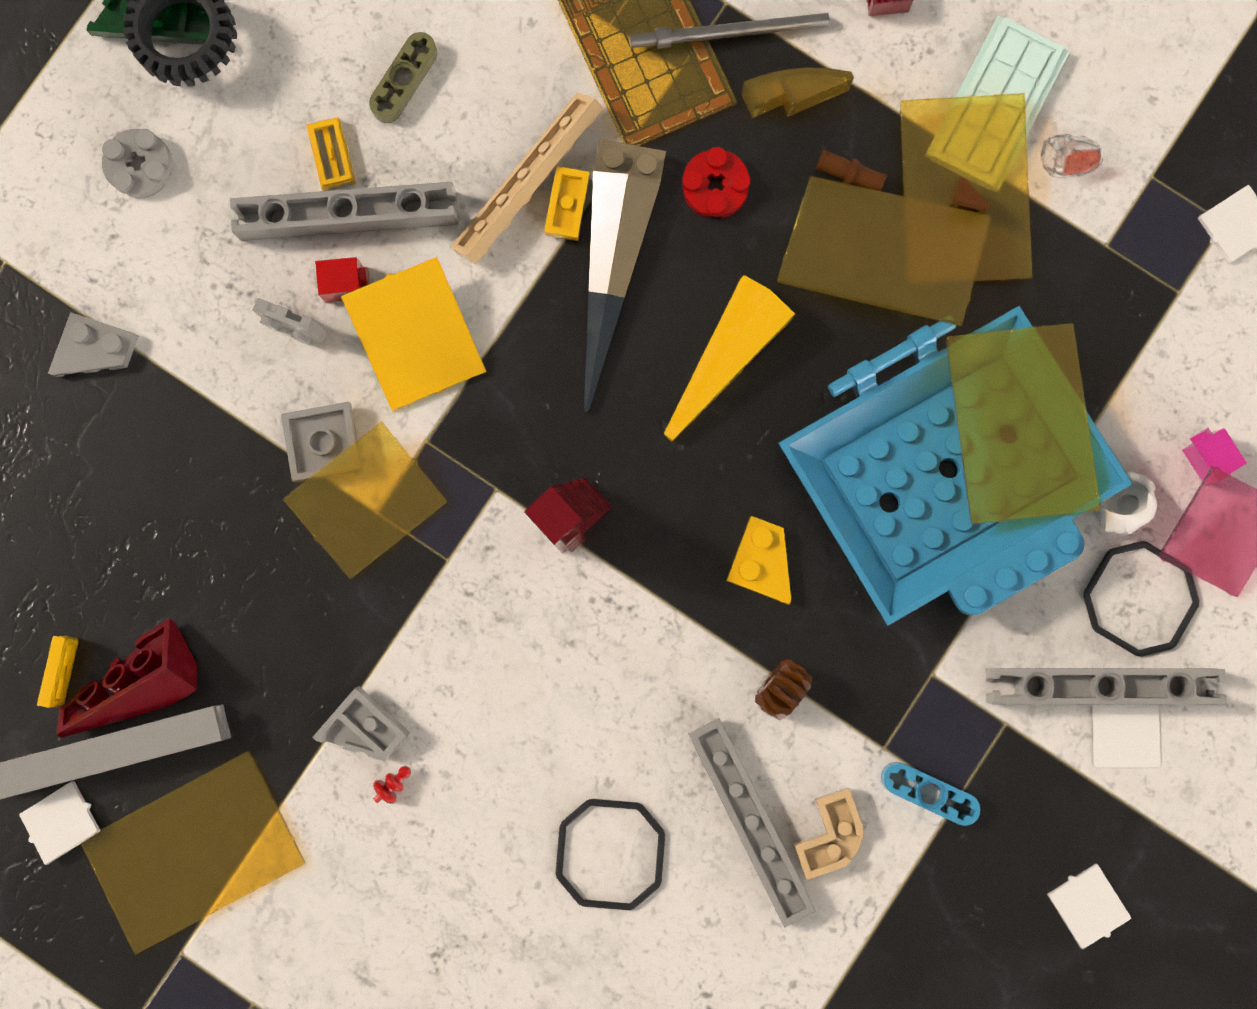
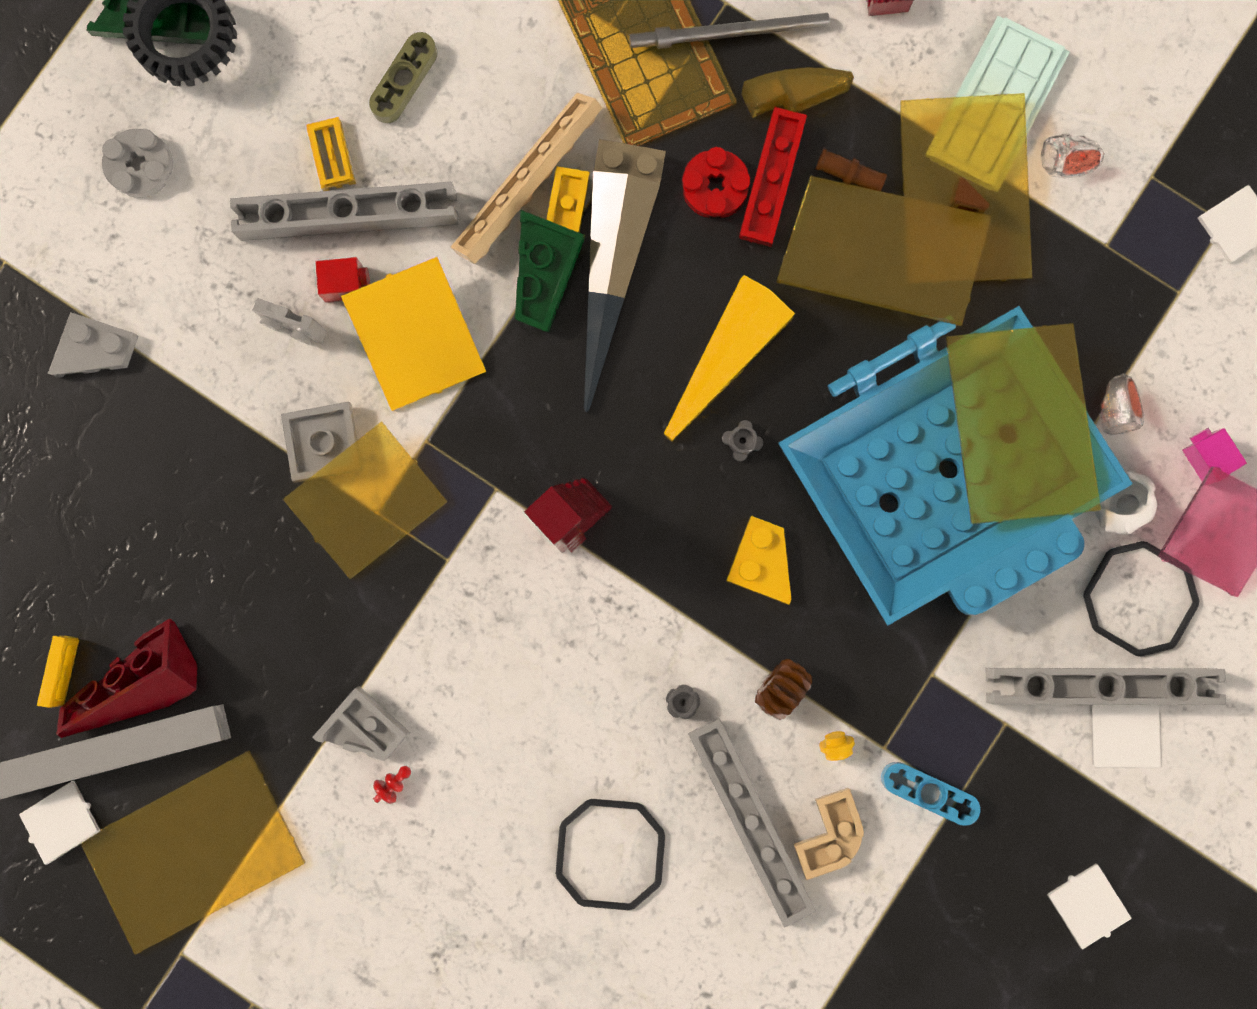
none -> dark green wing [515,210,586,332]
none -> flat silver plate [666,685,700,719]
none -> flat silver plate [722,420,763,461]
none -> red plate [739,107,807,247]
none -> yellow plate [819,731,855,761]
none -> clear rock [1099,374,1144,435]

